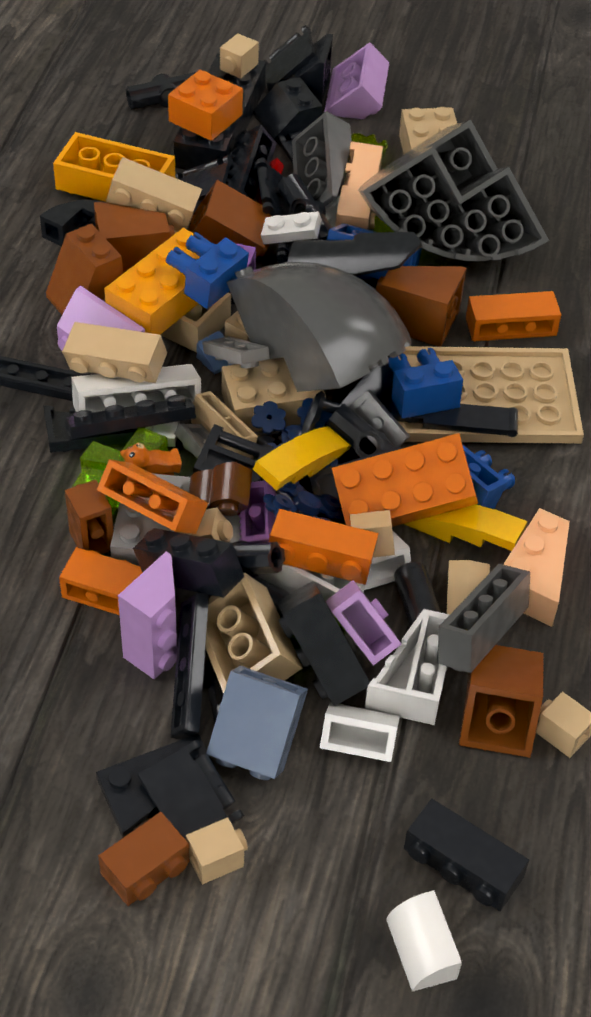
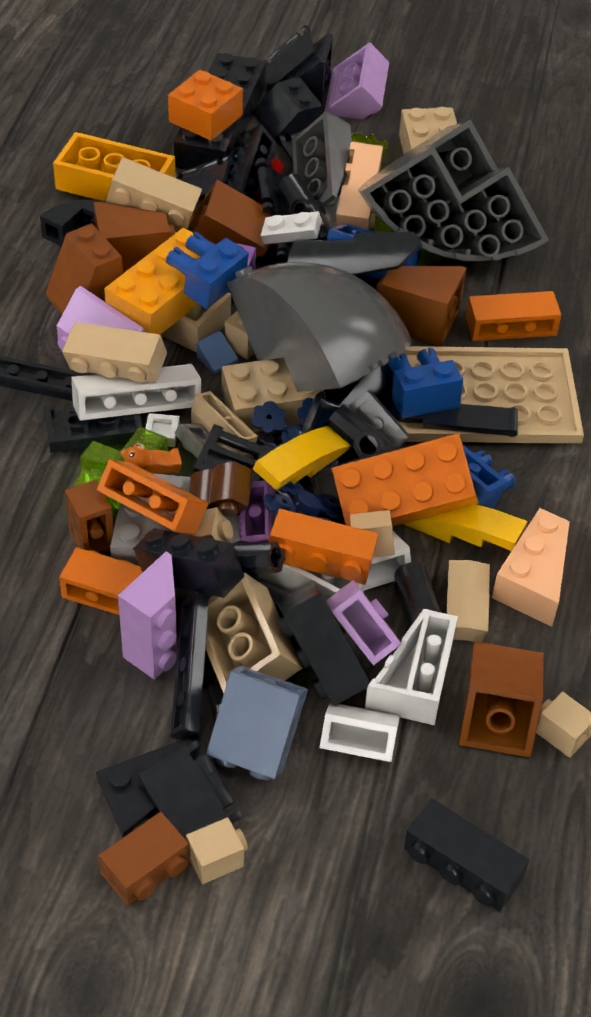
black plate [66,395,196,439] -> none
black piece [126,72,196,110] -> none
light grey plate [202,336,270,368] -> none
tan brick [220,33,259,78] -> none
white brick [386,890,462,992] -> none
dark grey brick [438,564,530,673] -> none

